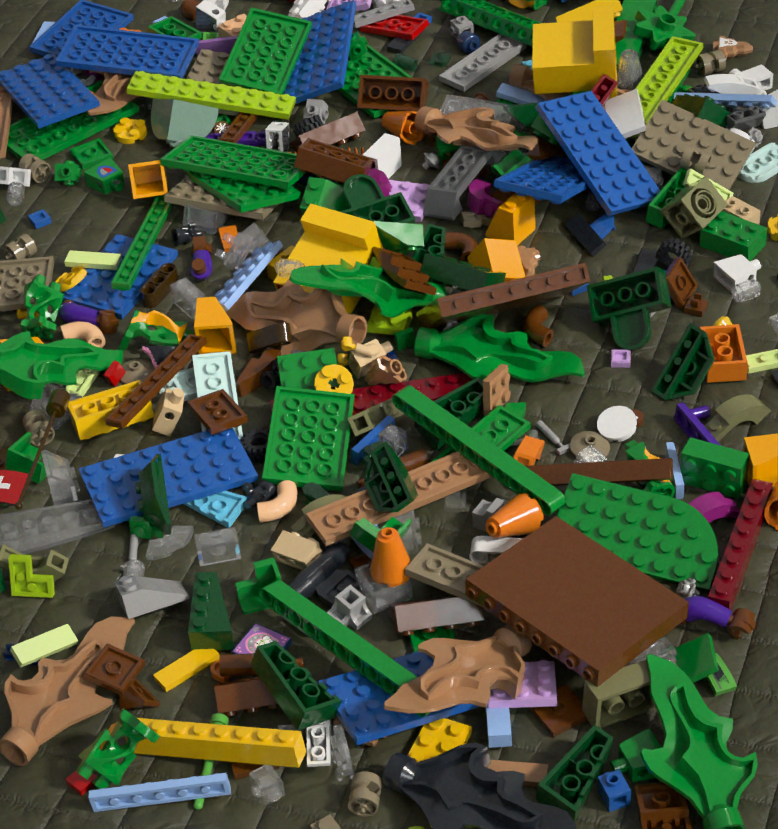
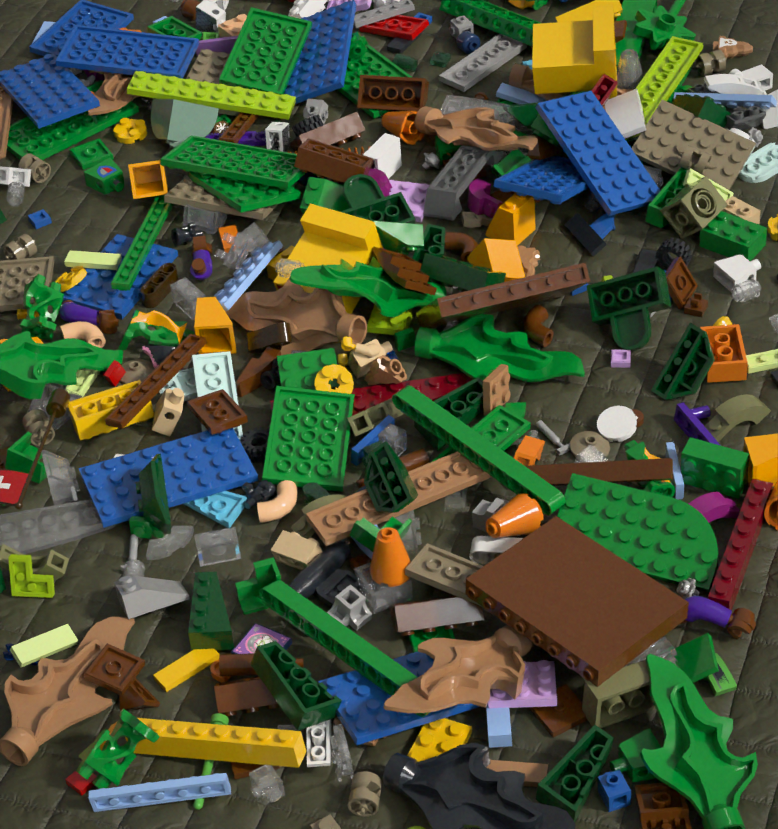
green brick [55,161,82,186] -> none

